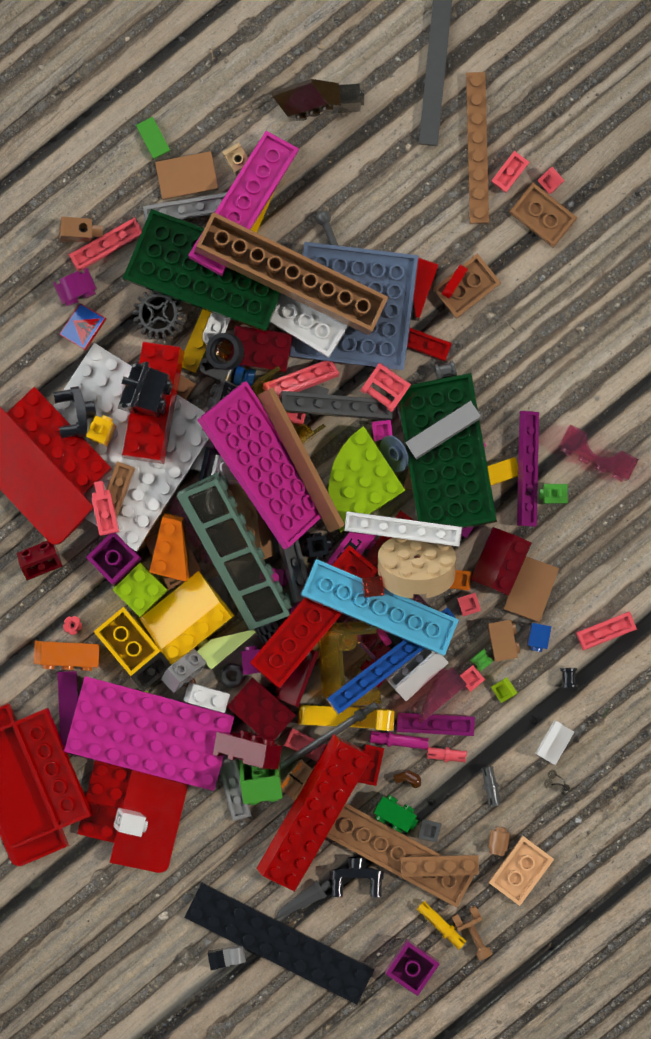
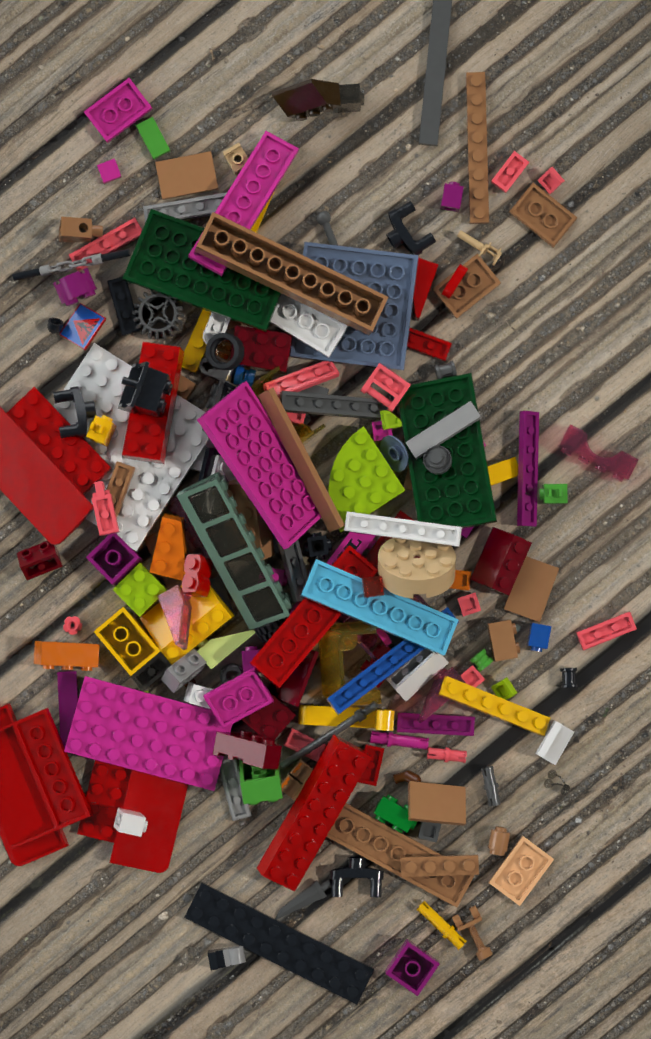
none -> piece [12,249,131,281]
none -> black hinge [47,318,63,334]
none -> dark pink plate [84,78,152,143]
none -> dark pink tile [97,158,122,184]
none -> black tile [107,277,141,336]
none -> clear pink slope [158,585,192,650]
none -> red brick [182,554,213,597]
none -> dark pink tile [203,668,274,729]
none -> lime tile [380,410,402,430]
none -> black connector [386,201,436,255]
none -> medium nougat tile [408,781,466,826]
none -> dark grey plate [423,445,452,475]
none -> yellow plate [439,676,550,736]
none -> magenta brick [440,182,464,212]
none -> tan piece [457,230,502,266]

